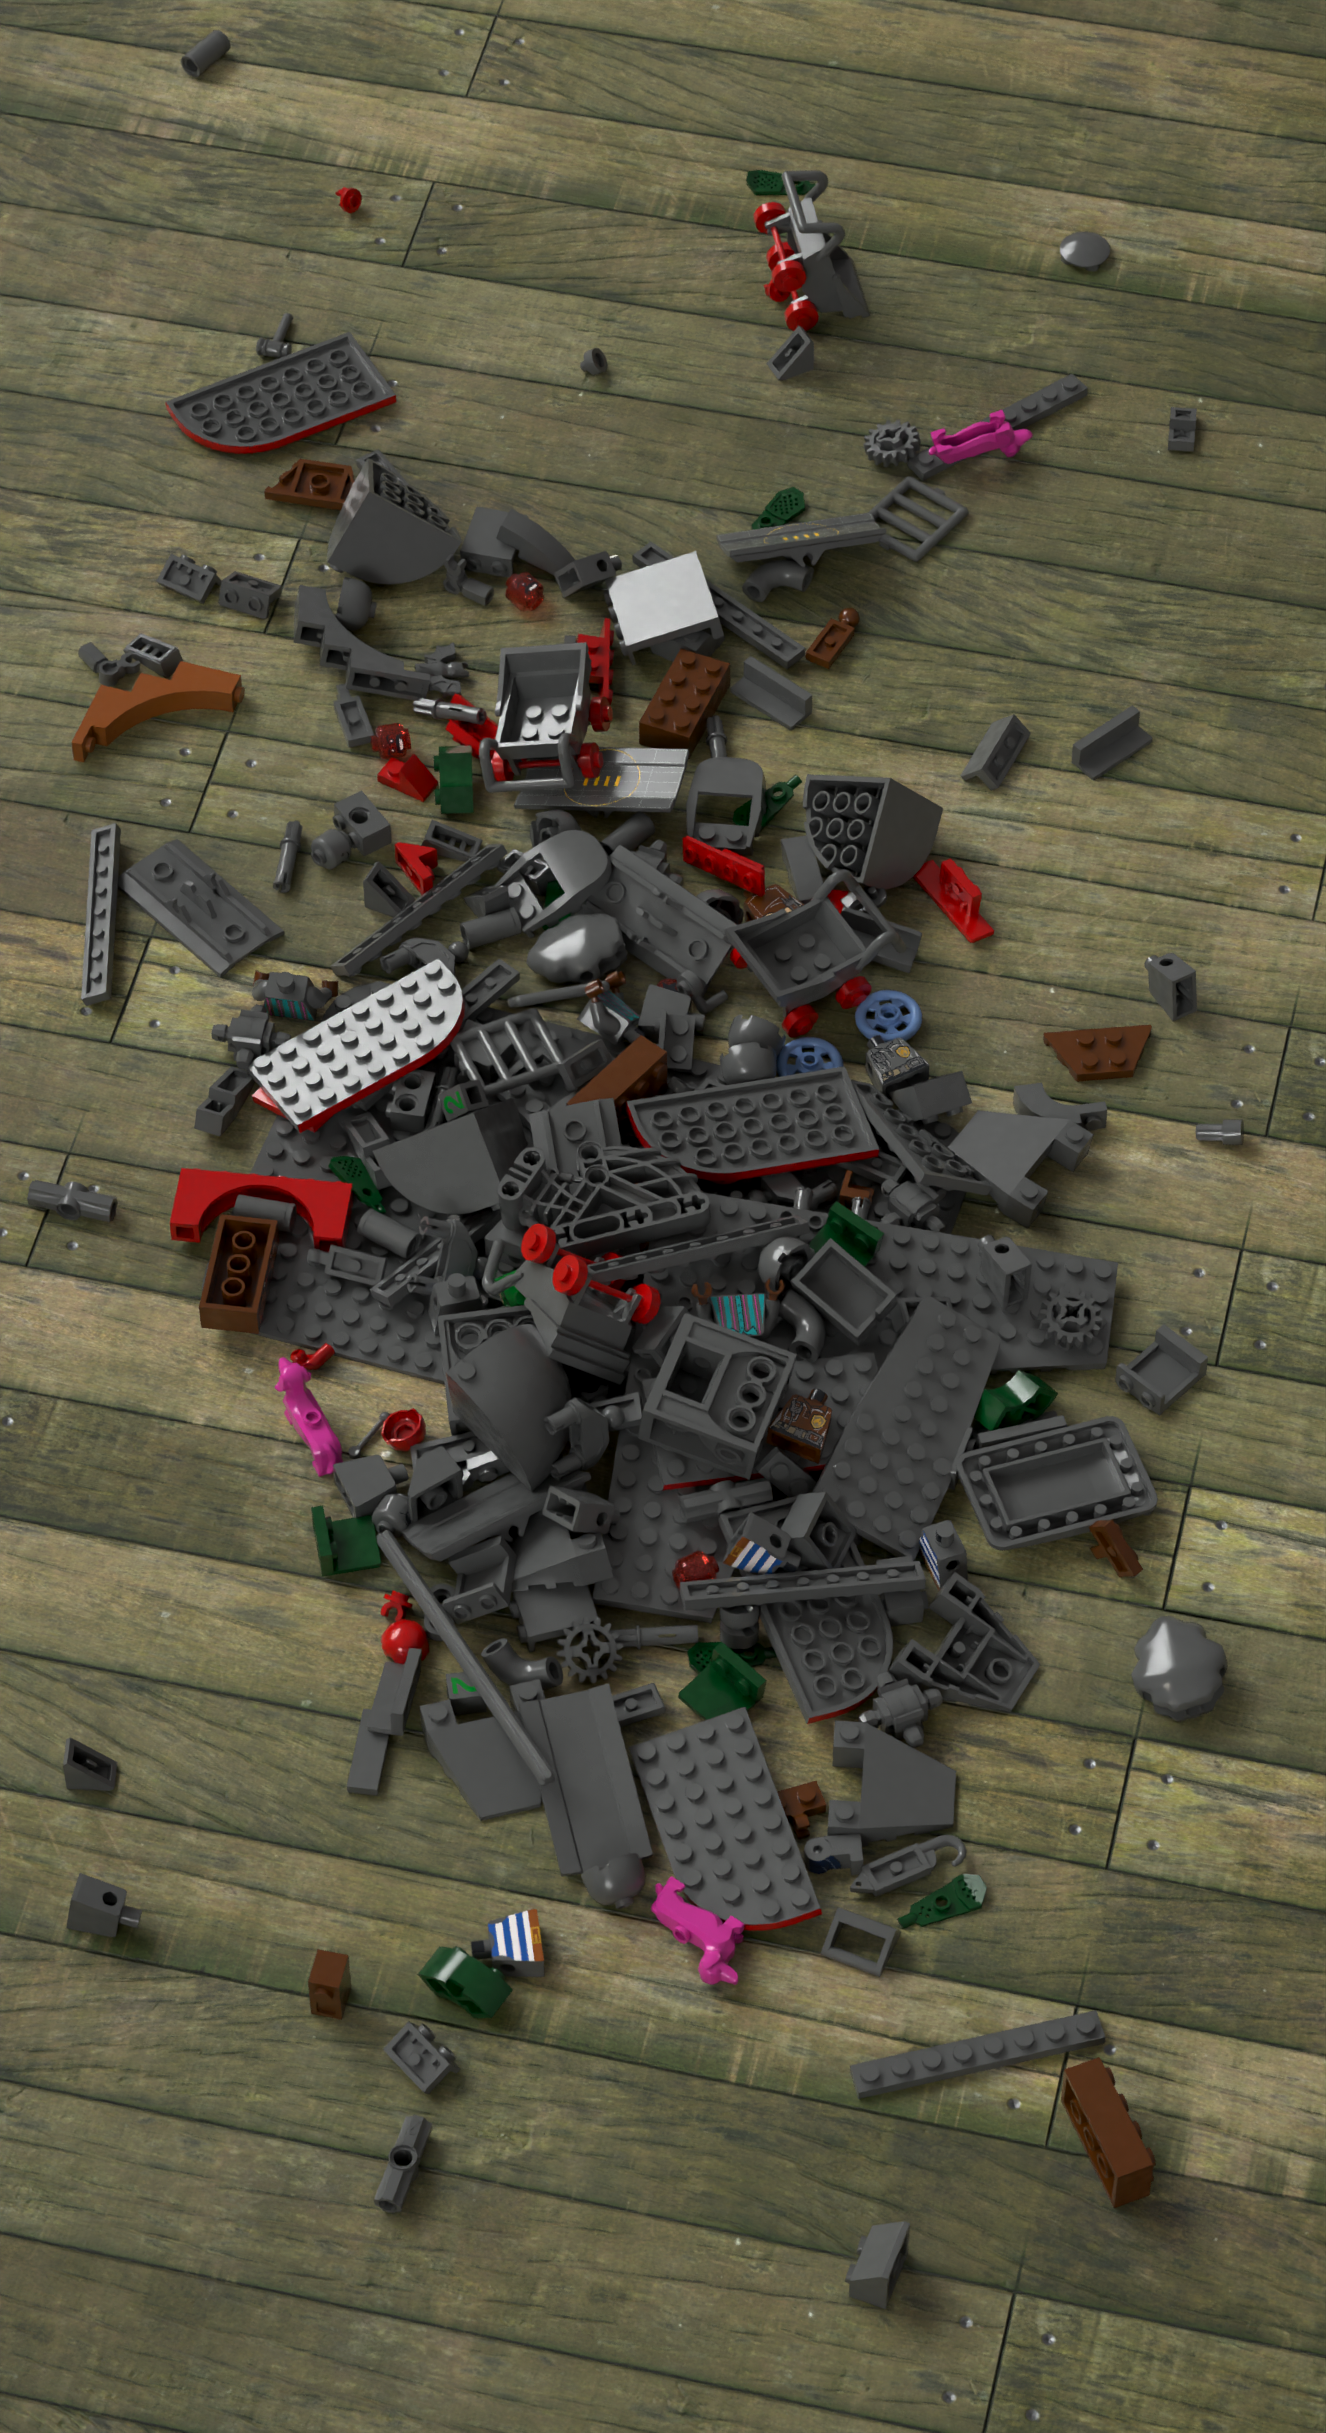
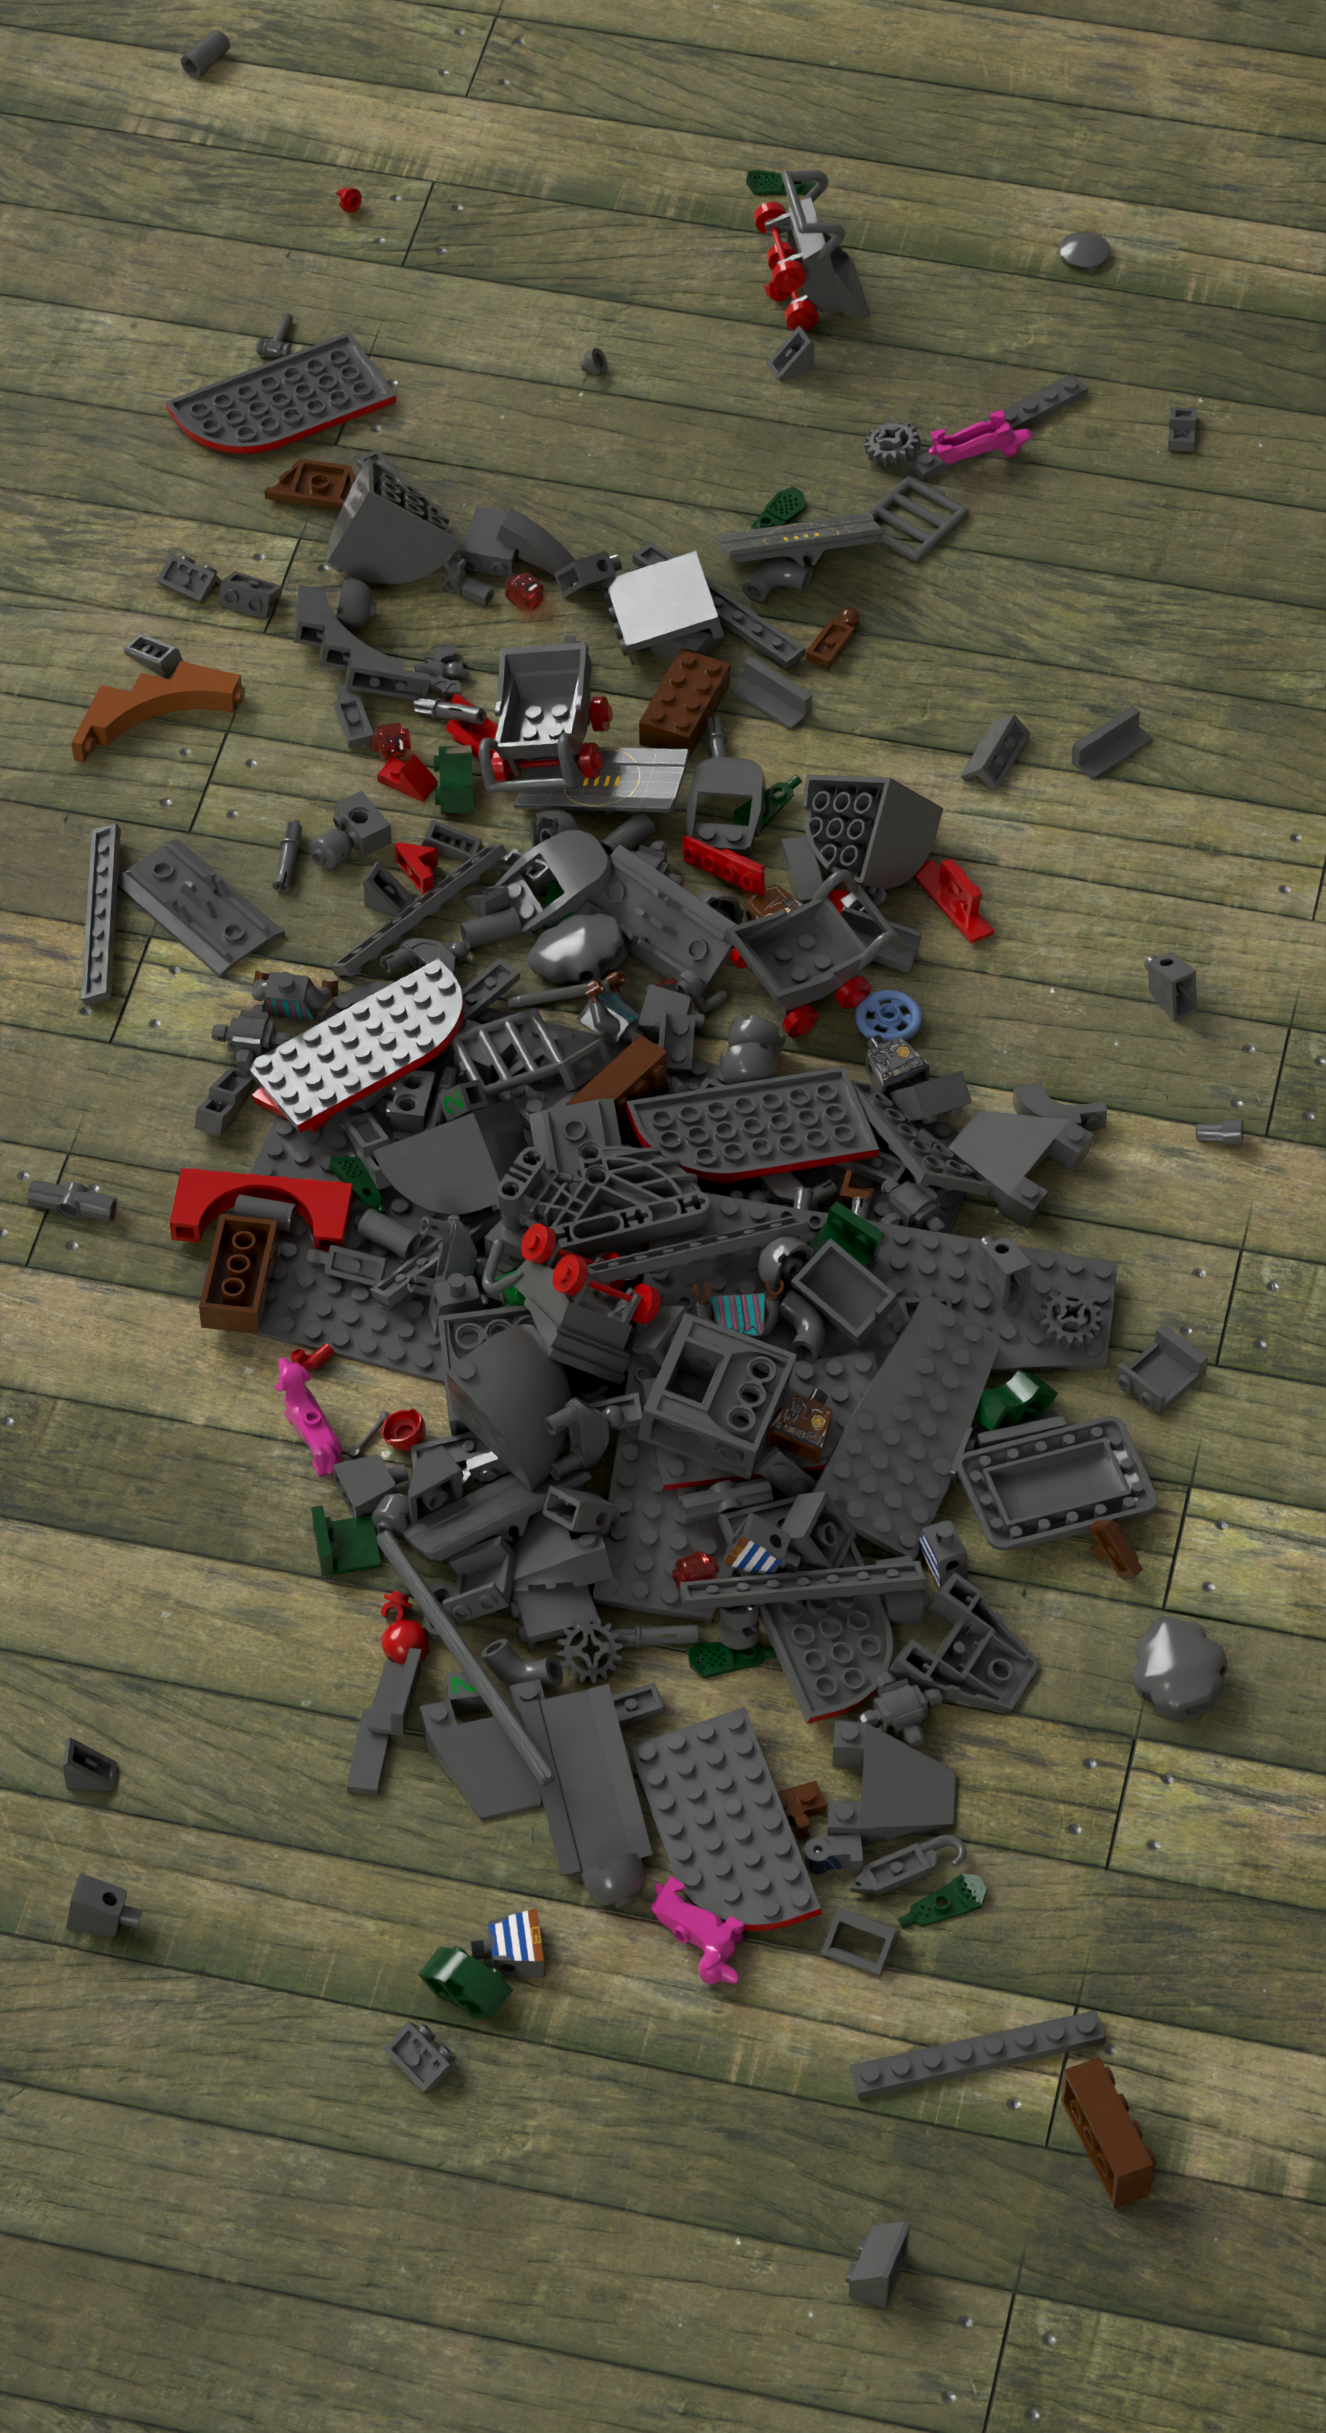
dark grey bar [78,642,140,687] -> none
reddish brown brick [308,1949,352,2020] -> none
dark grey piece [374,2115,433,2214] -> none
red bracket [576,618,614,705] -> none
dark green bracket [678,1642,767,1721] -> none
medium blue plate [776,1037,843,1077] -> none
reddish brown wing [1043,1025,1152,1082] -> none

